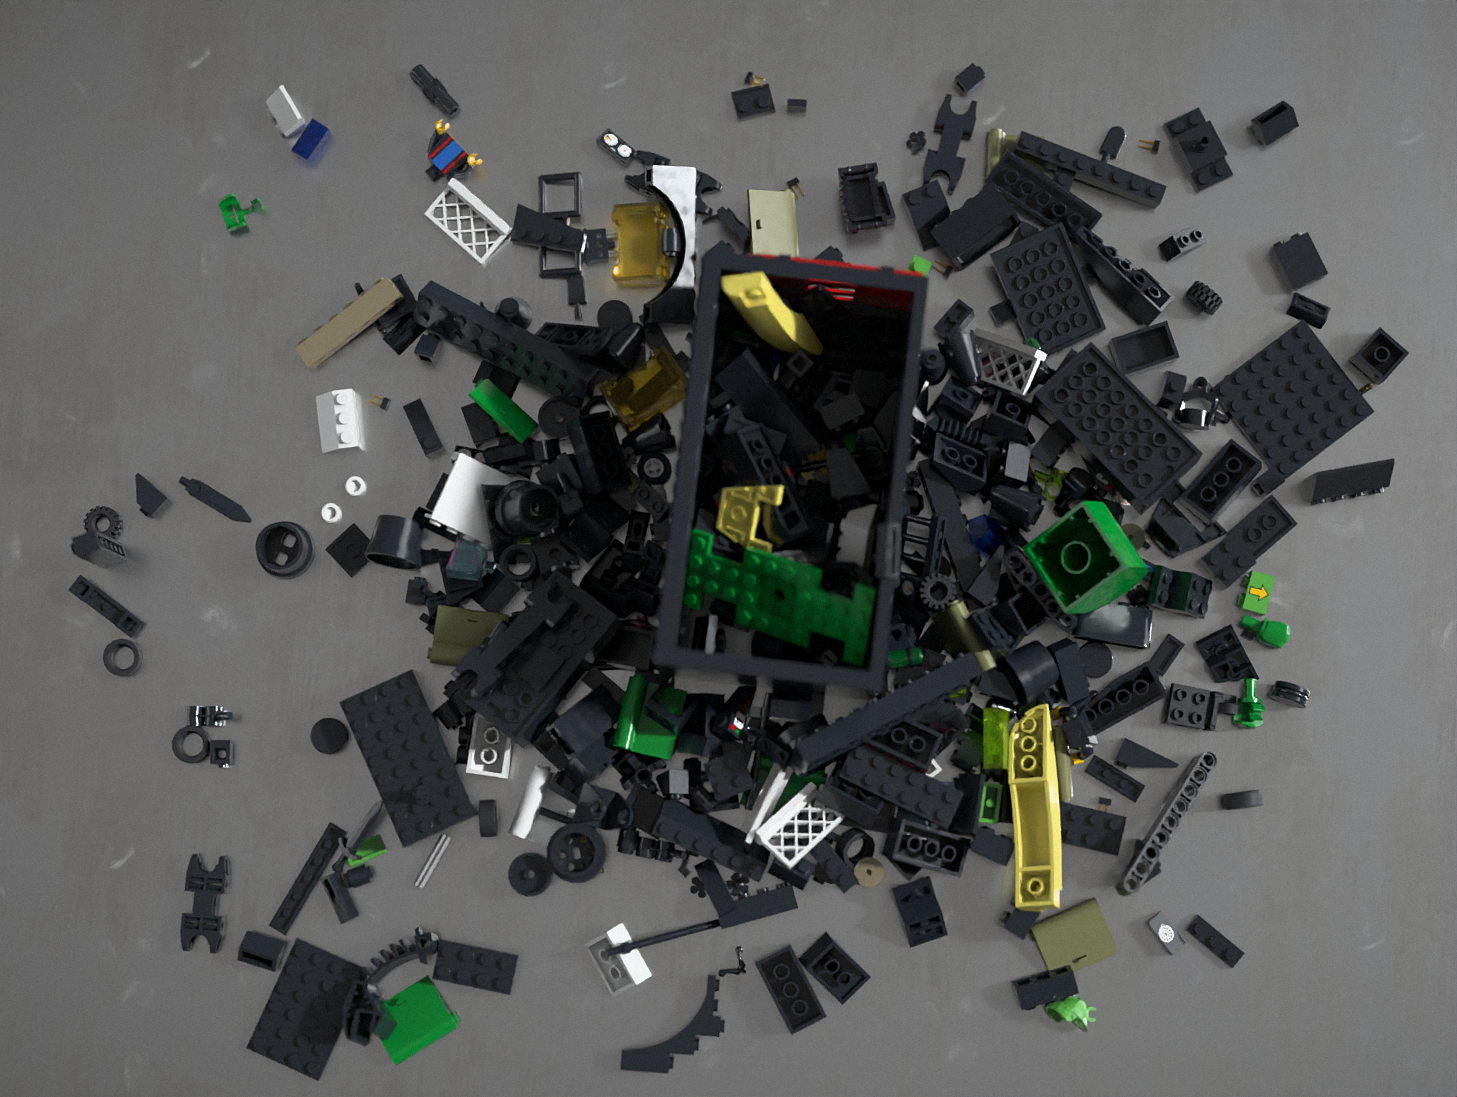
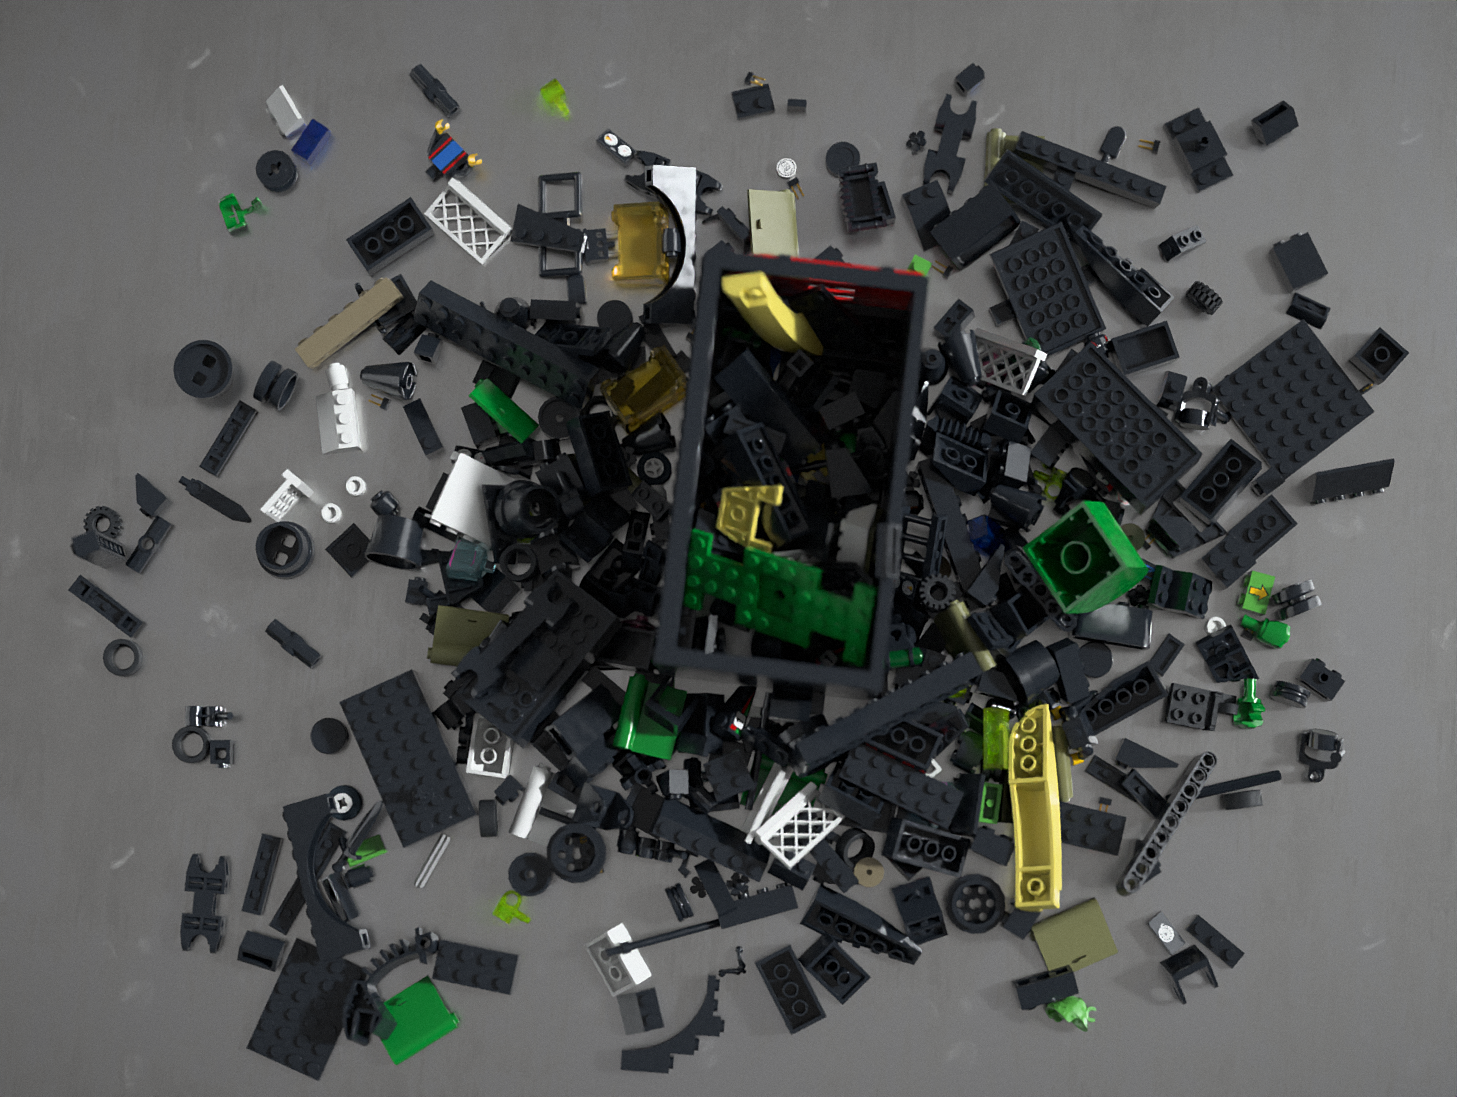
none -> black piece [125,515,172,574]
none -> black piece [173,340,234,399]
none -> black plate [199,400,257,477]
none -> black plate [241,833,283,916]
none -> black wheel [253,360,298,411]
none -> black piece [256,150,298,193]
none -> white fence [260,469,314,522]
none -> black piece [265,619,321,669]
none -> black arch [282,794,371,962]
none -> white brick [325,363,349,391]
none -> black wheel [329,785,362,821]
none -> black brick [346,197,435,276]
none -> black cone [360,362,417,400]
none -> black head [370,490,399,516]
none -> clear neon green piece [492,890,531,924]
none -> black brick [494,775,525,806]
none -> black brick [529,299,583,326]
none -> clear neon green piece [539,78,570,115]
none -> black slope [617,987,665,1035]
none -> black head [664,882,694,922]
none -> white tile [777,158,796,179]
none -> black wedge [800,884,923,965]
none -> black piece [826,142,860,176]
none -> black wheel [945,874,1006,934]
none -> black head [1084,332,1112,358]
none -> black plate [1120,768,1167,820]
none -> black hose [1160,945,1219,1005]
none -> black axle [1165,770,1282,801]
none -> white tile [1205,617,1226,635]
none -> black wheel [1271,579,1322,621]
none -> black brick [1296,658,1345,701]
none -> black piece [1299,728,1345,783]

